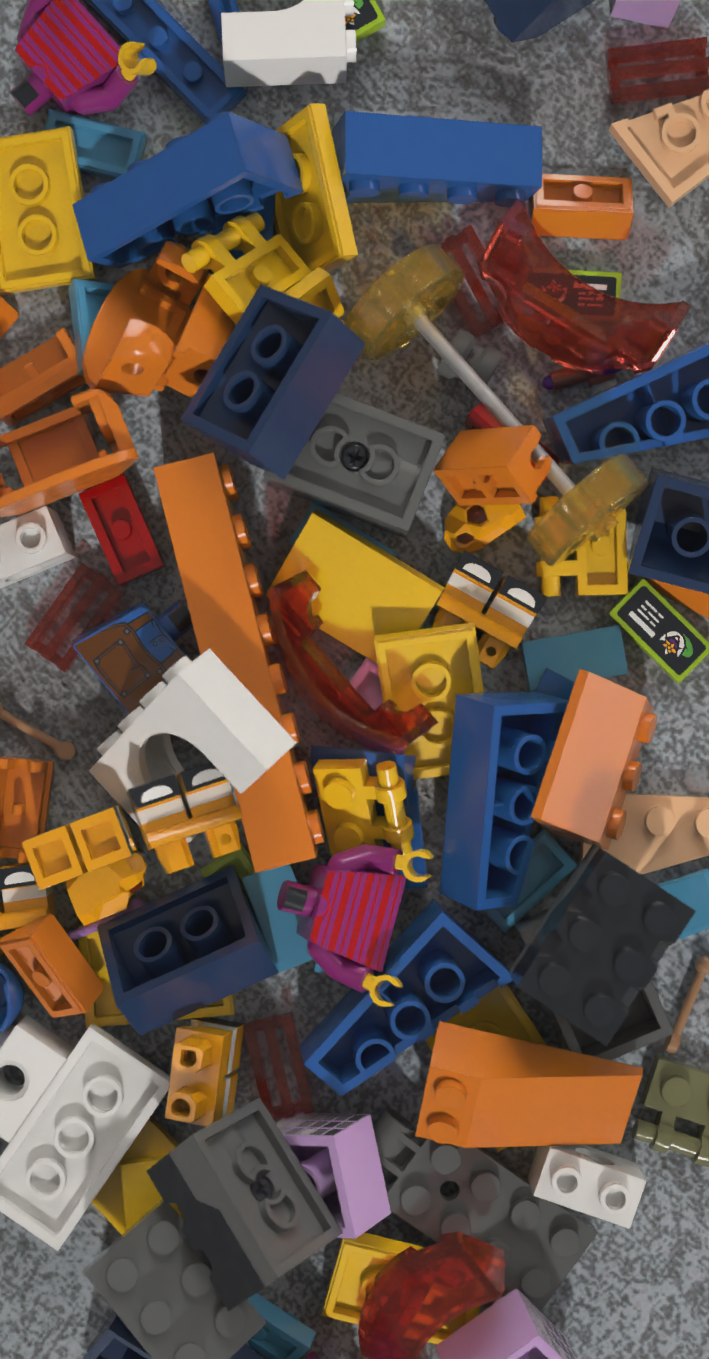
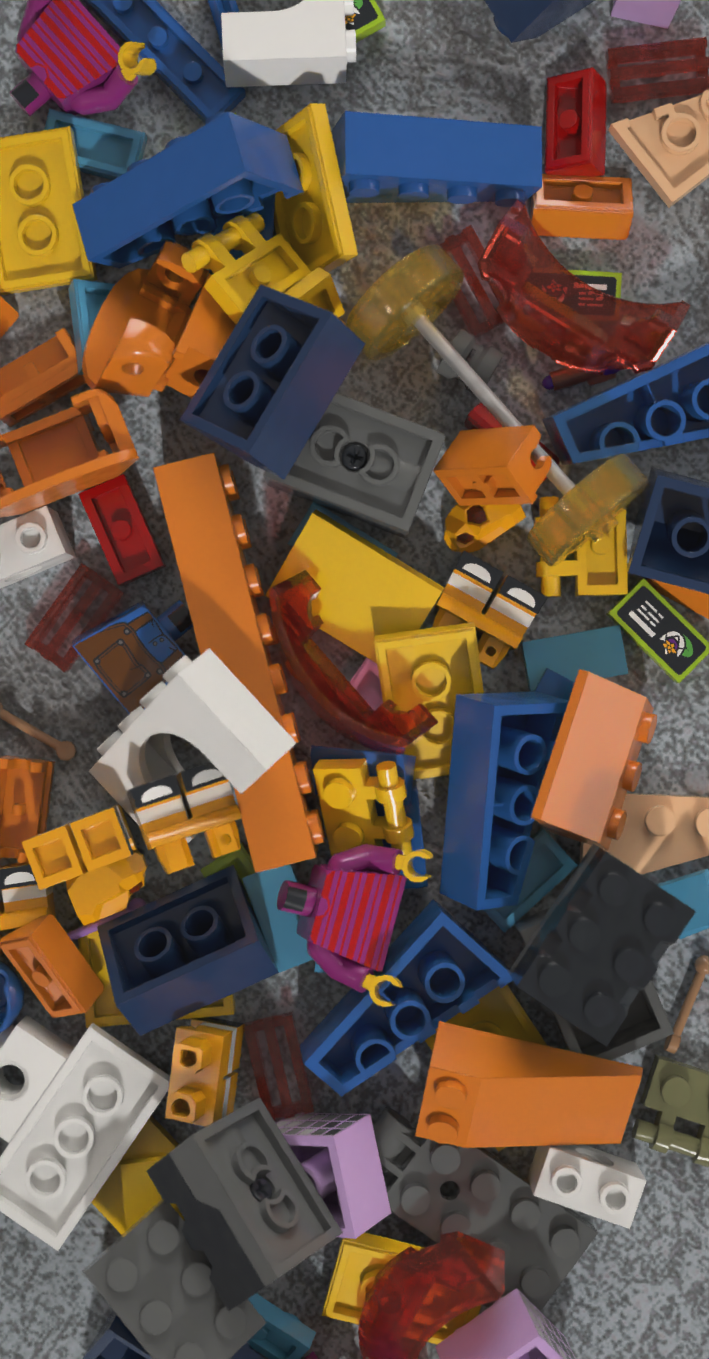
none -> red slope [545,67,607,177]

